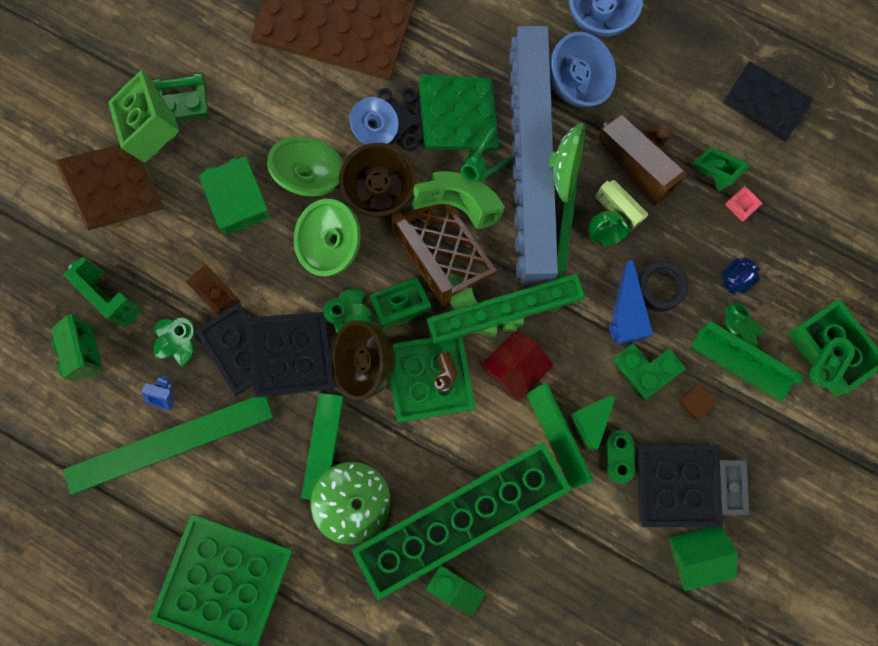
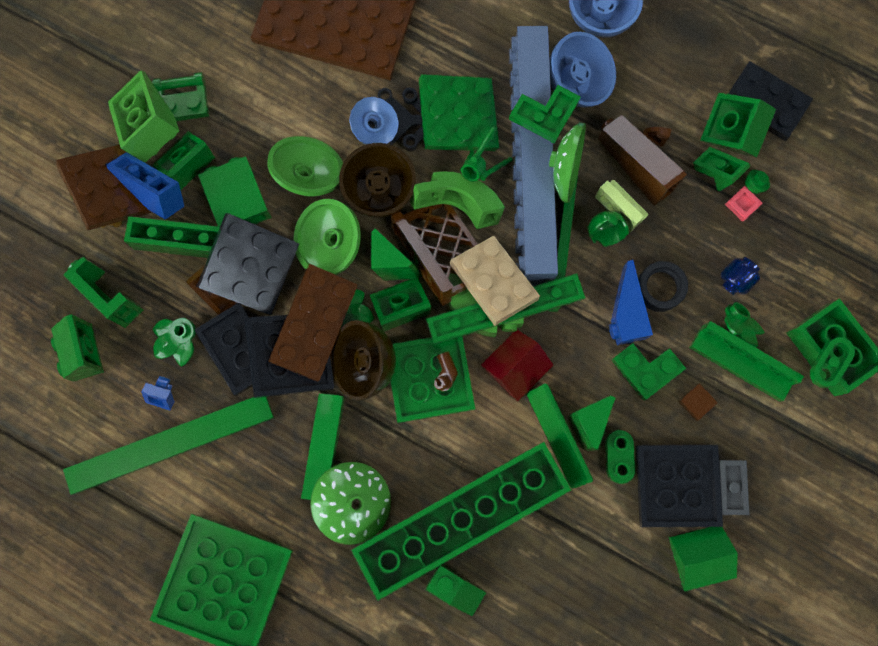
none -> blue slope [106,152,184,220]
none -> green brick [124,216,220,258]
none -> green slope [152,131,215,190]
none -> black plate [196,213,299,315]
none -> reddish brown plate [268,264,358,382]
none -> green slope [371,229,422,281]
none -> tan plate [450,236,540,326]
none -> green plate [509,85,581,144]
none -> green slope [700,92,776,158]
none -> green plate [745,170,770,194]

